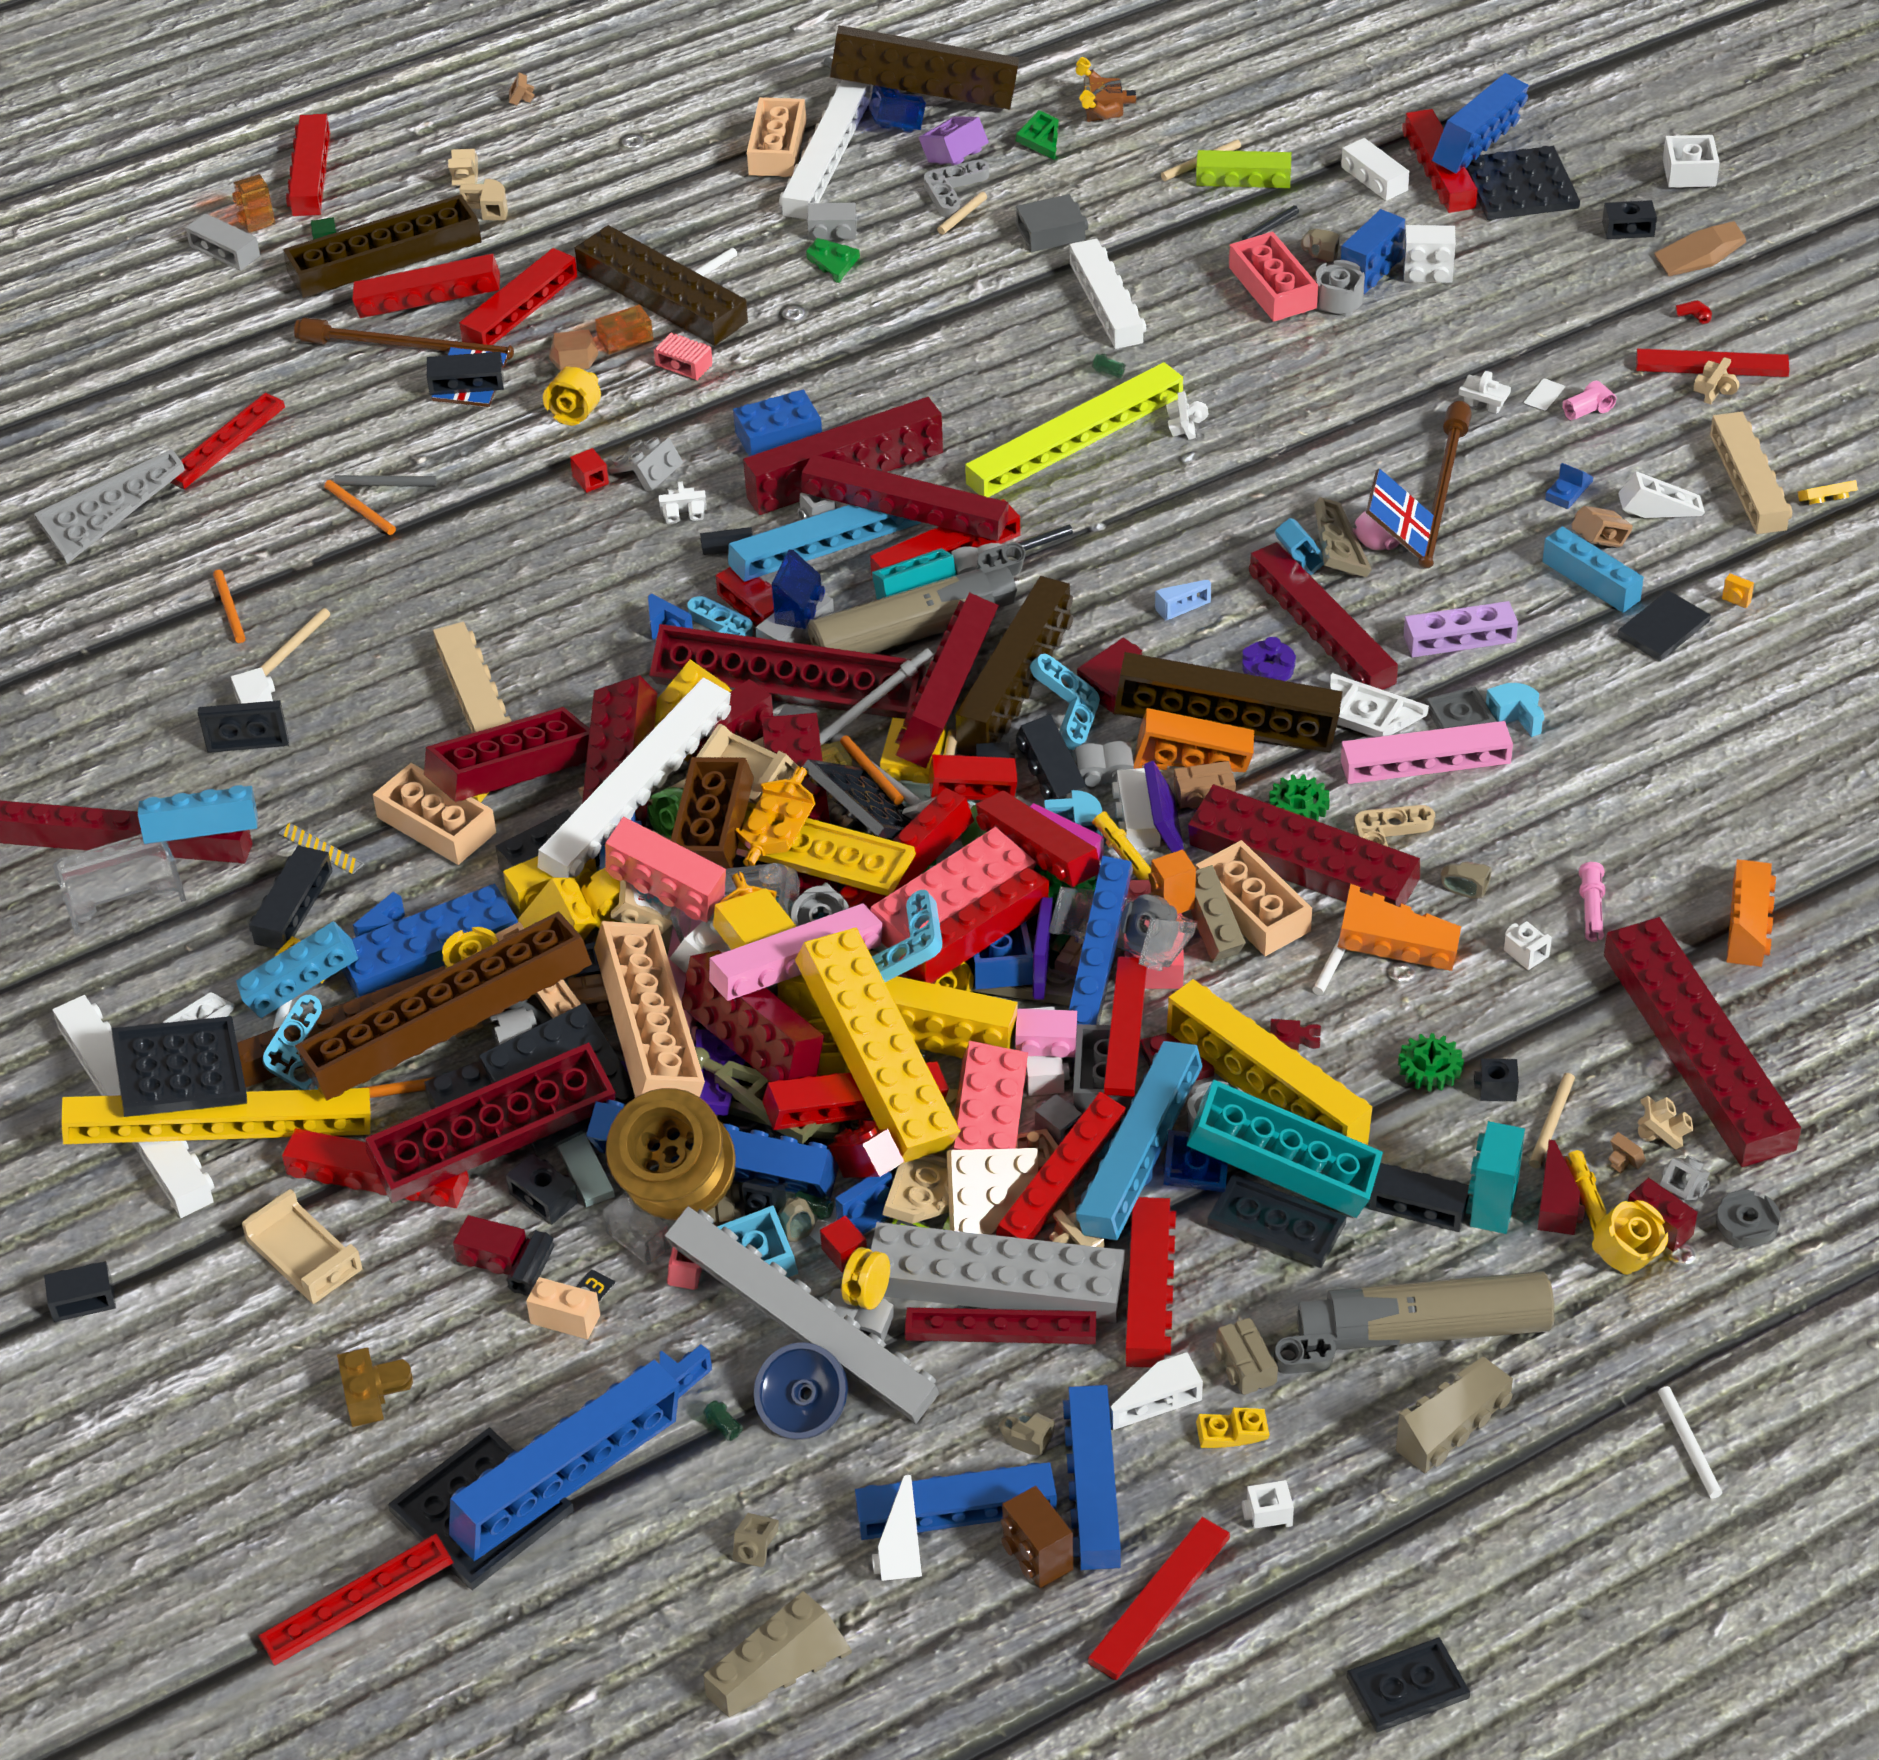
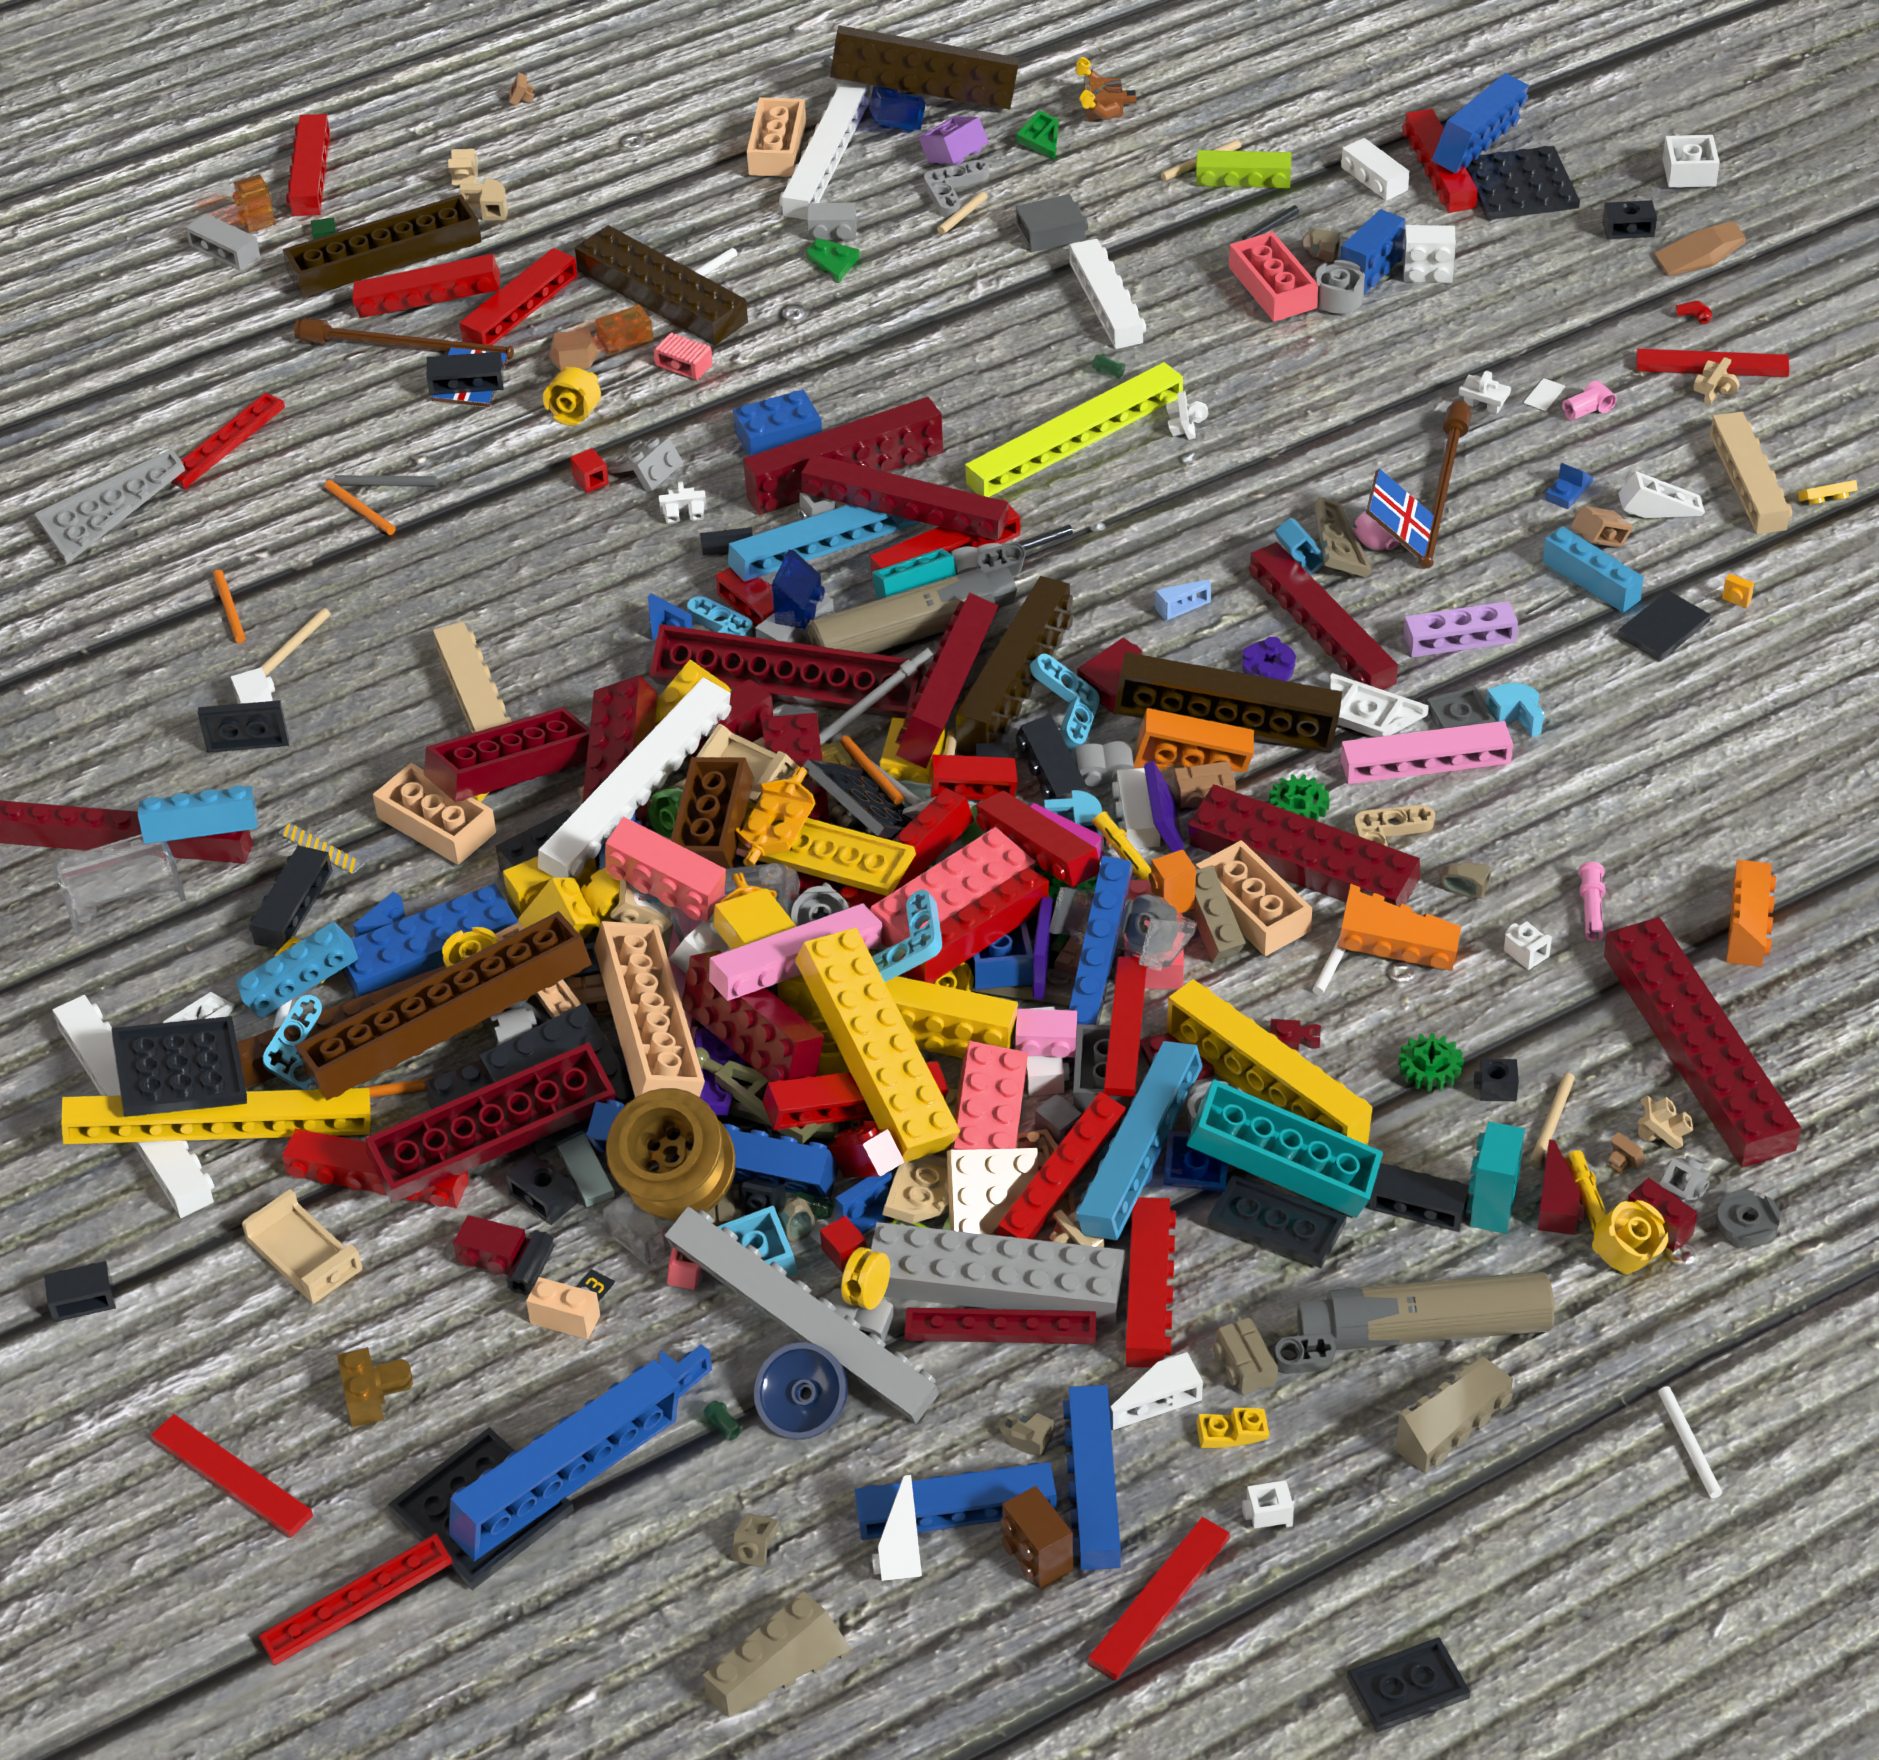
none -> red tile [151,1414,313,1538]

